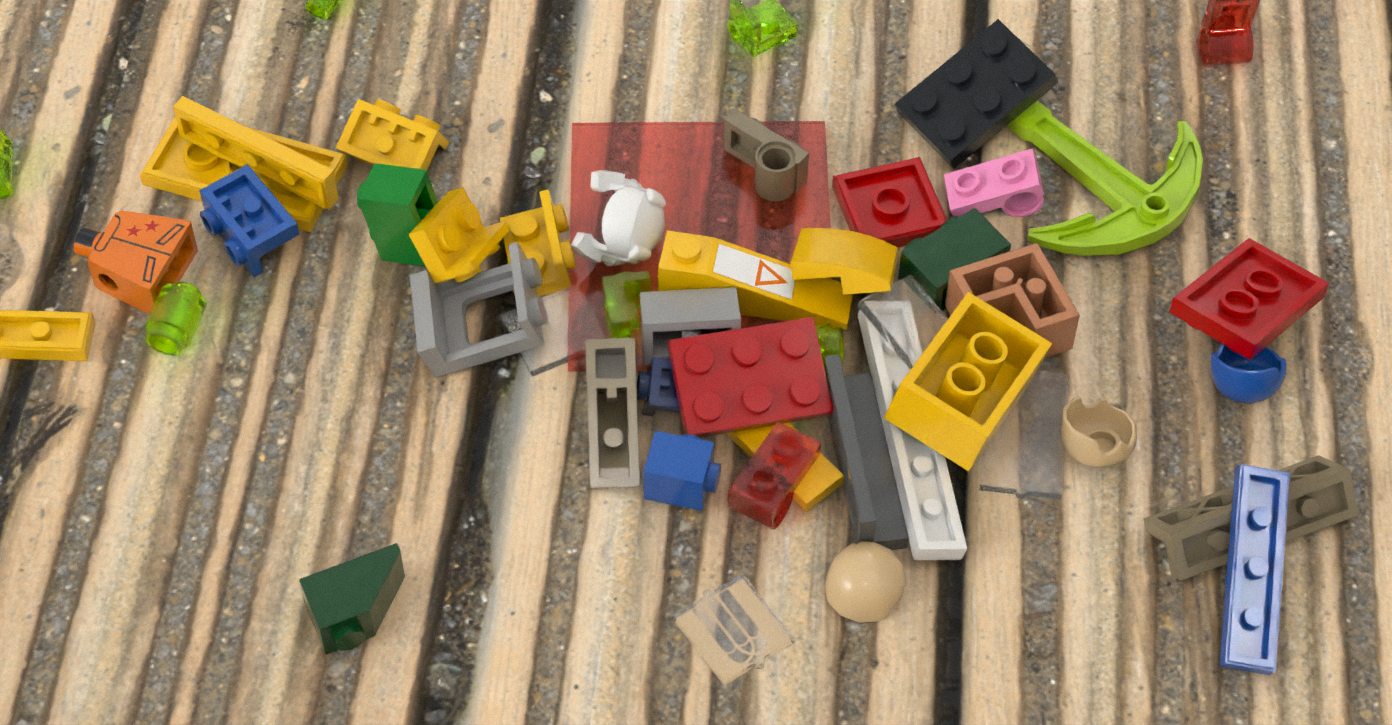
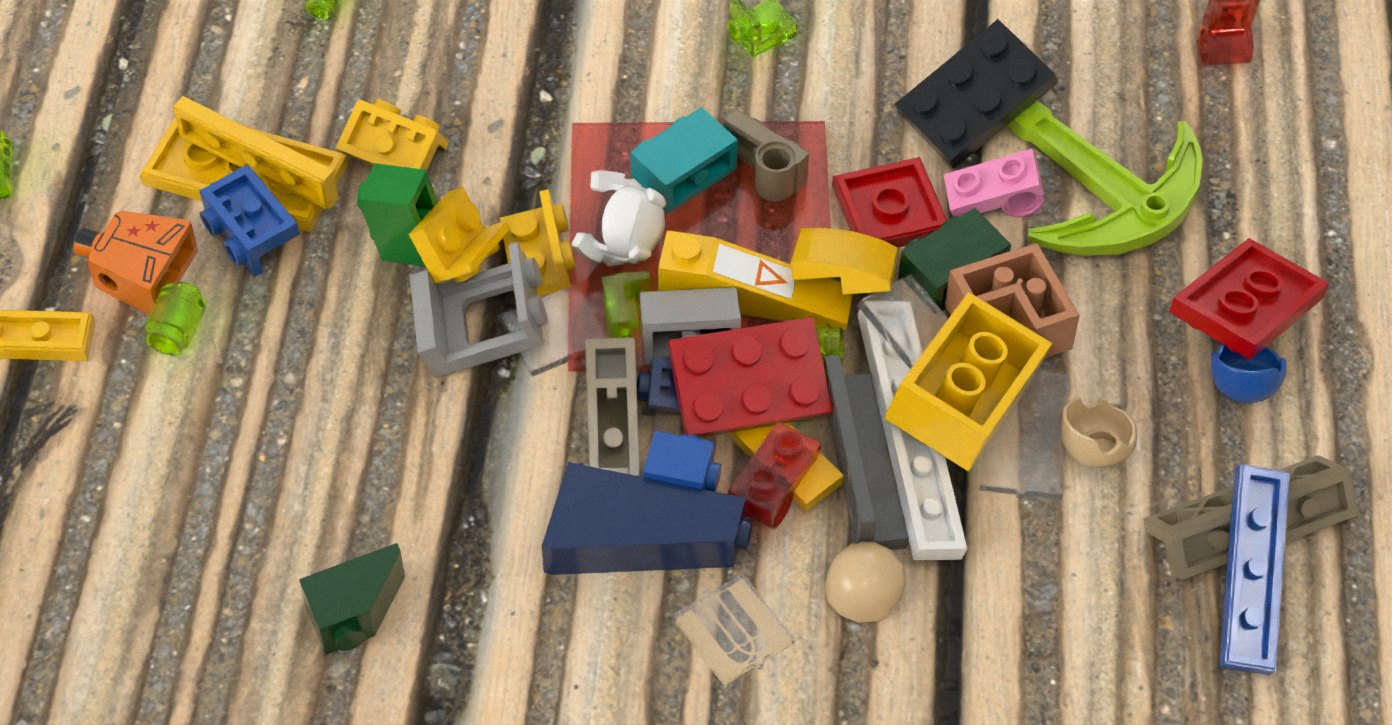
none -> dark blue slope [541,462,753,575]
none -> teal brick [630,107,738,215]

